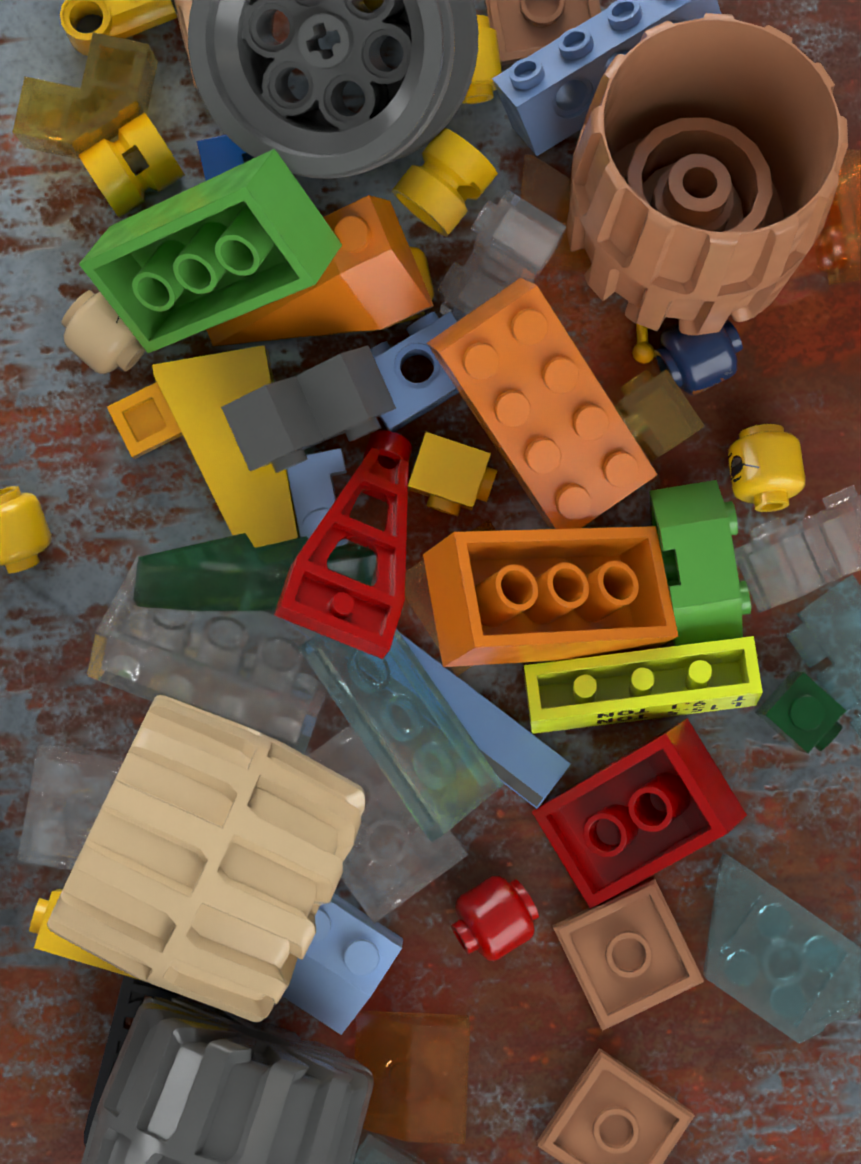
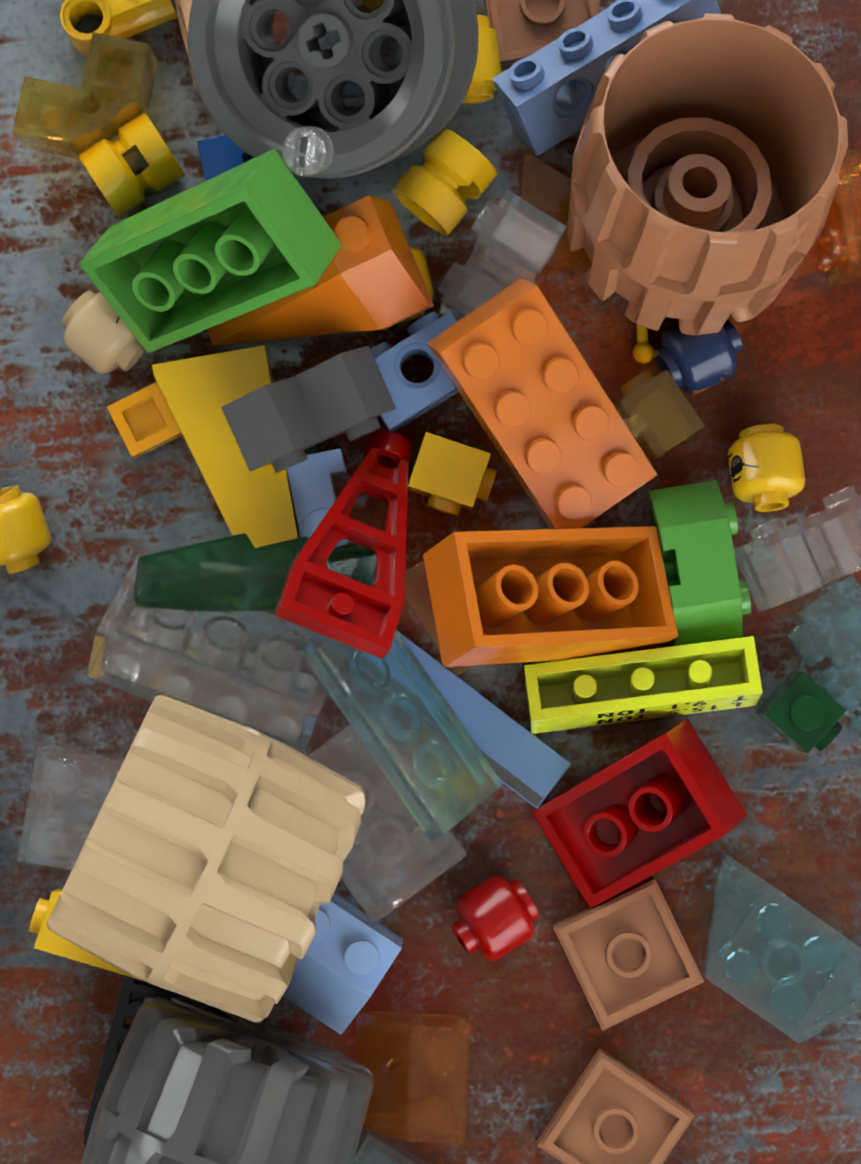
none -> clear hinge [282,126,334,176]

